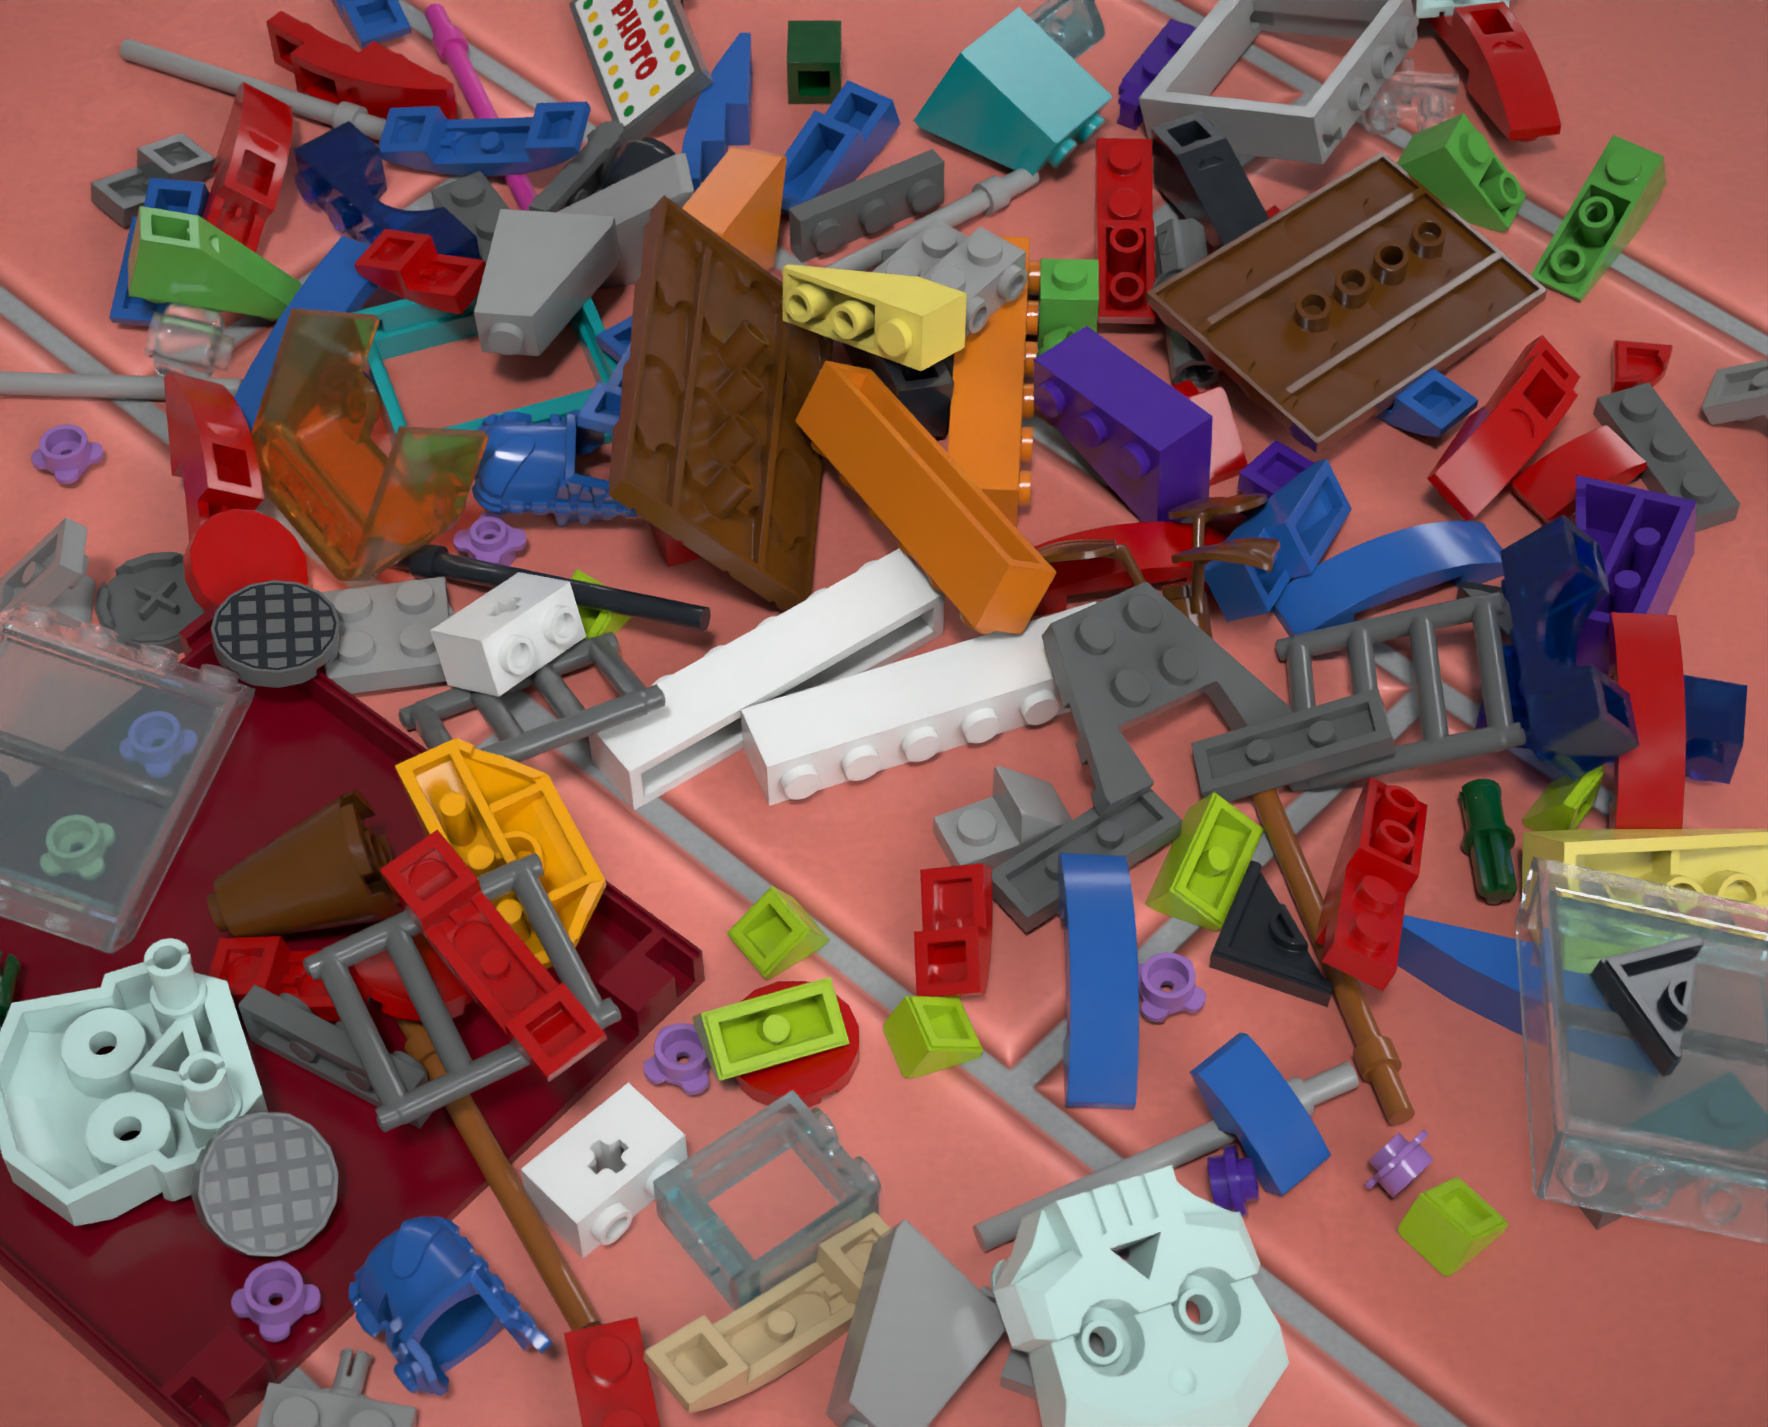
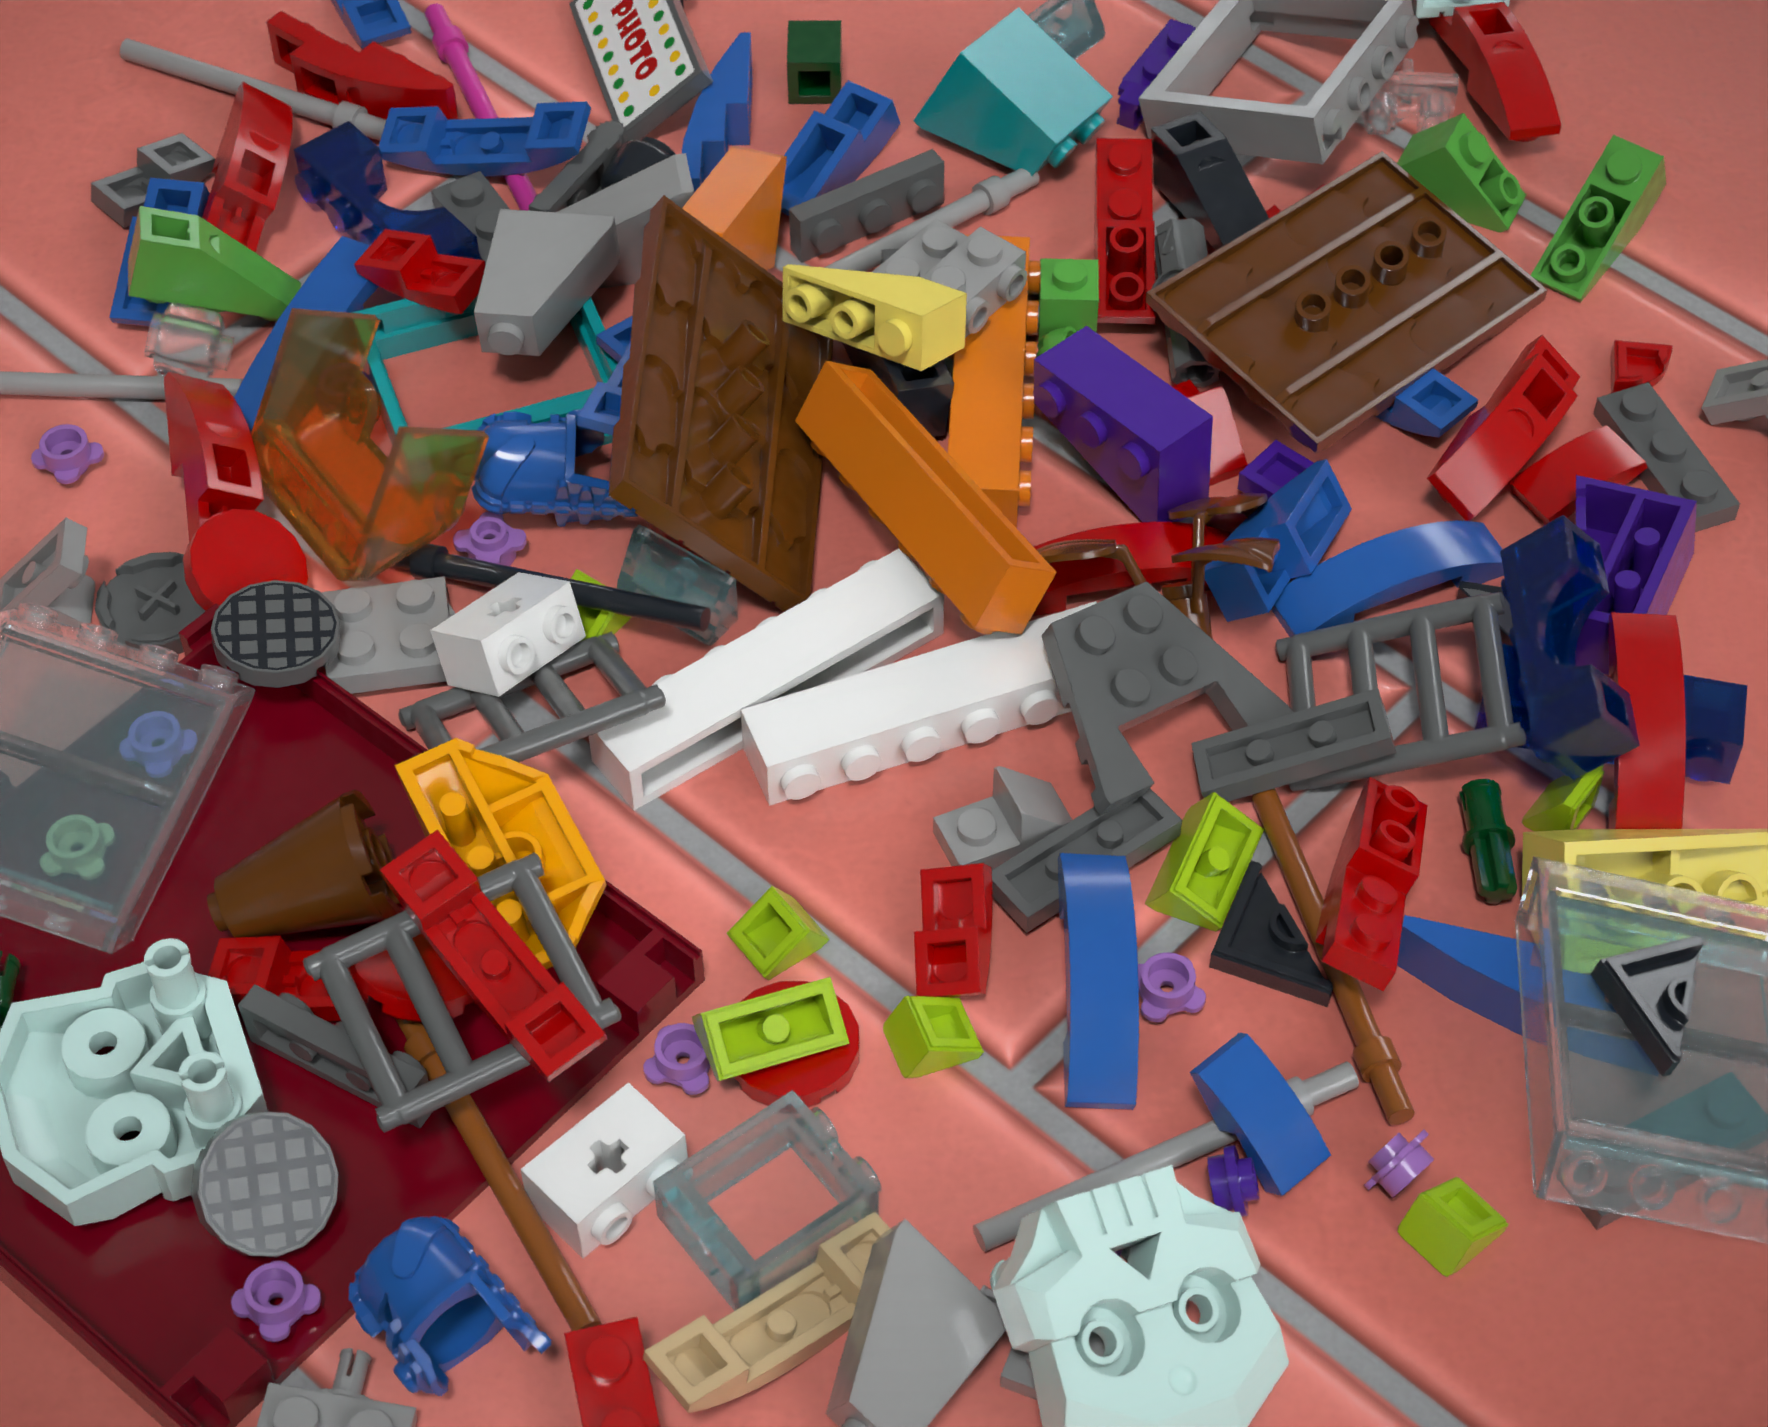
none -> clear light blue slope [617,524,738,645]

